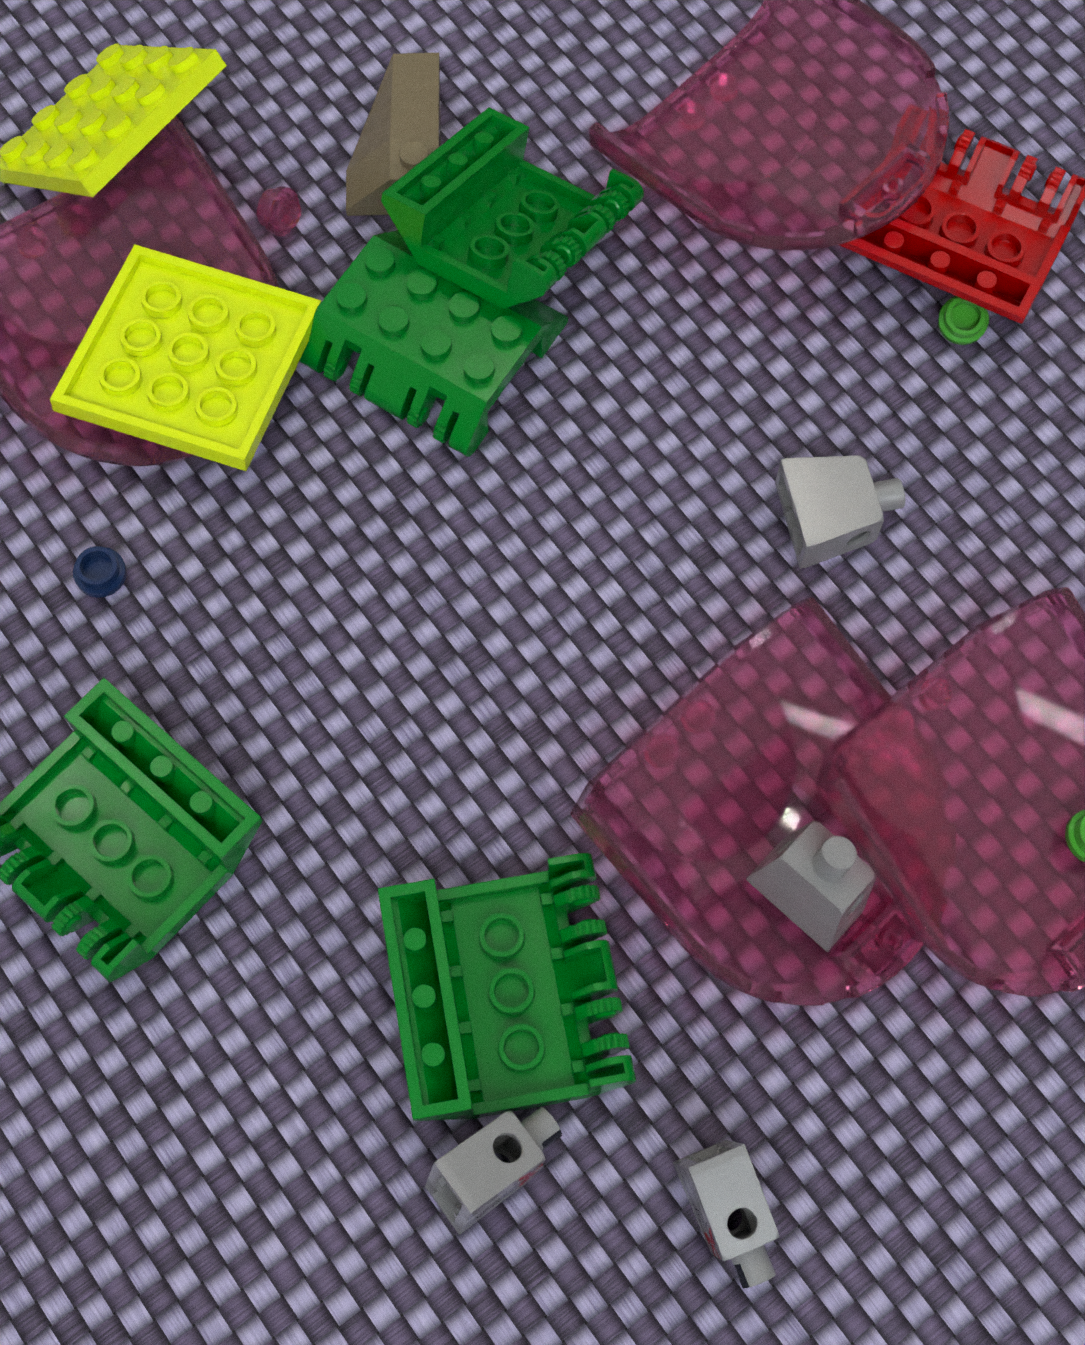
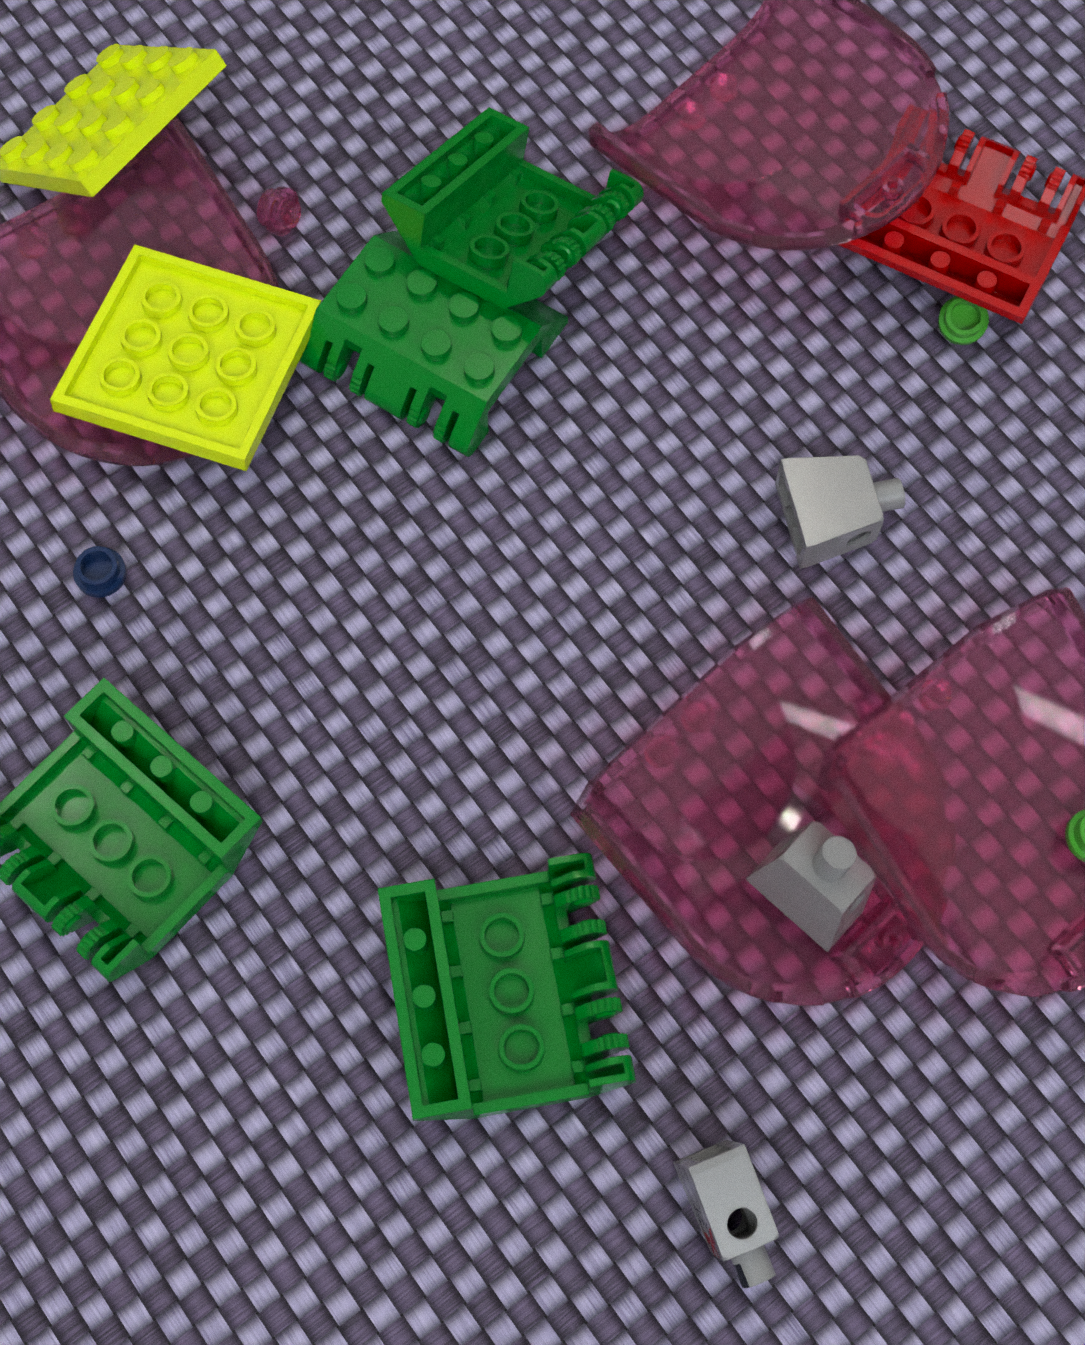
dark tan wedge [346,52,441,216] -> none
light grey torso [425,1107,562,1235] -> none

